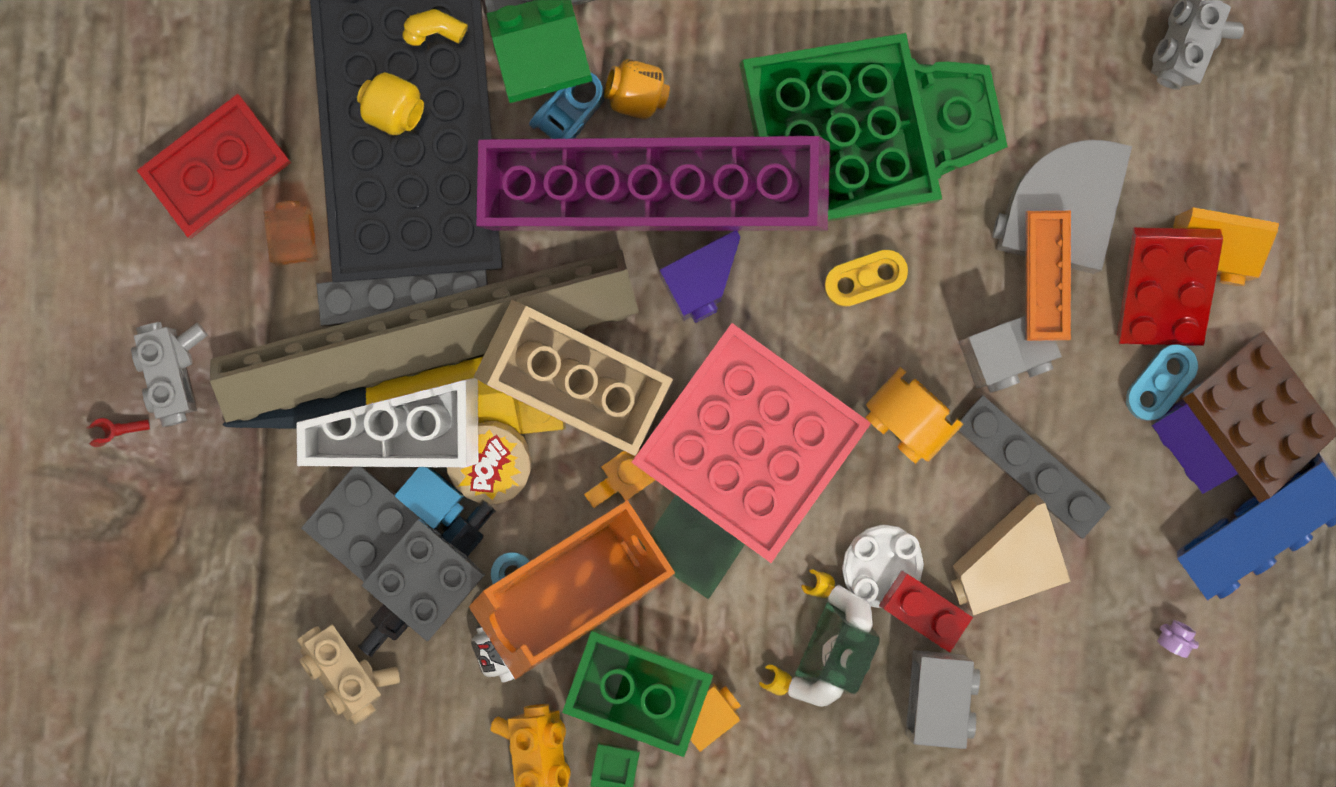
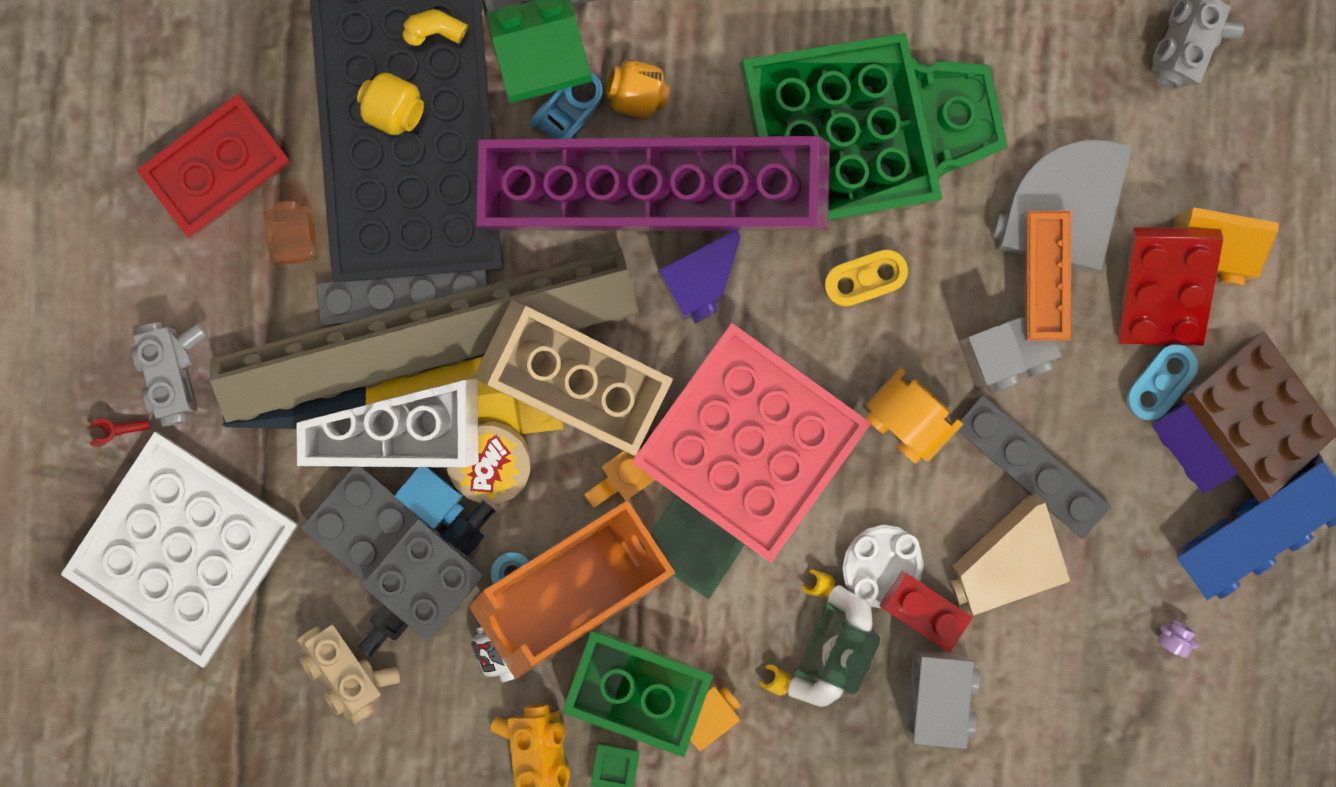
none -> white plate [61,432,299,668]

